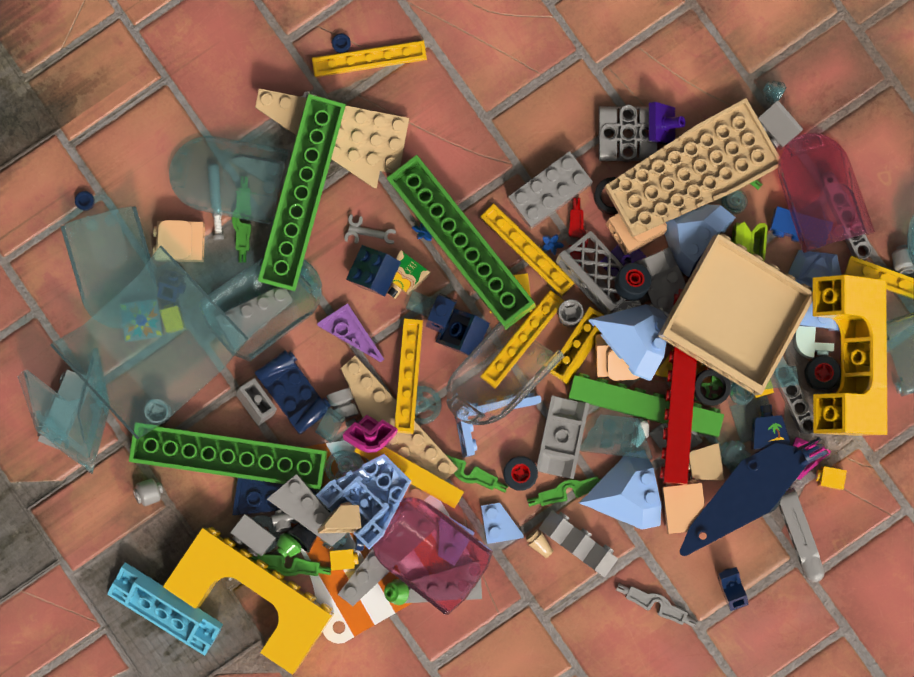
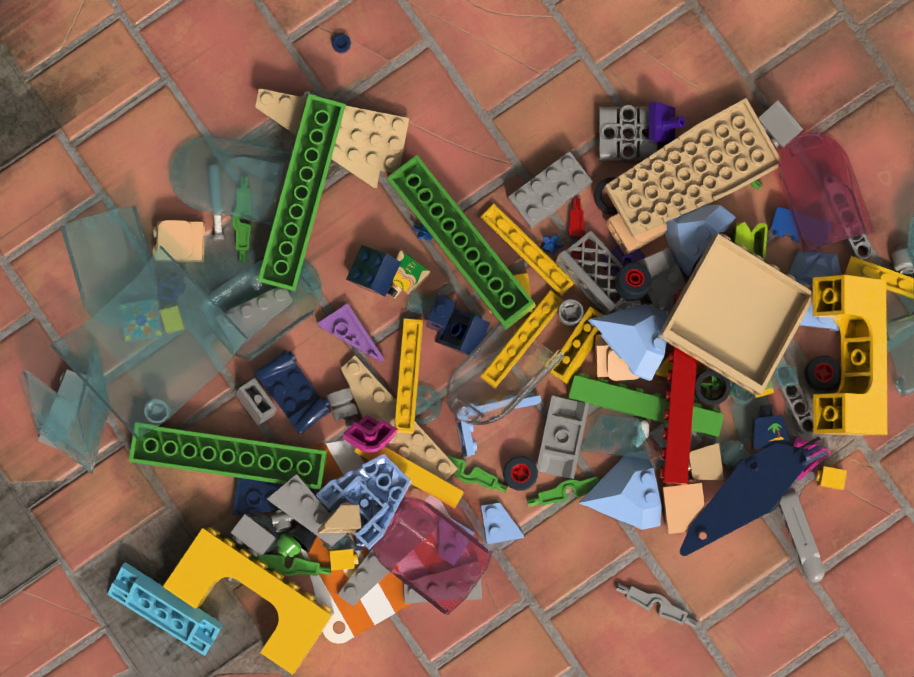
dark blue tile [75,191,95,211] -> none
light grey head [133,478,163,506] -> none
yellow tile [312,40,427,77] -> none
clear light blue tile [315,408,346,443] -> none
clear light blue piece [325,450,363,481] -> none
light grey bar [345,215,396,244] -> none
bright green cone [384,579,409,605] -> none
tan cone [526,529,554,558] -> none
light grey brick [539,510,618,578] -> none
dark blue brick [718,567,749,611] -> none
clear light blue cone [721,189,748,214] -> none
clear light blue cone [762,80,787,105] -> none
light aqua brick [793,326,834,359] -> none

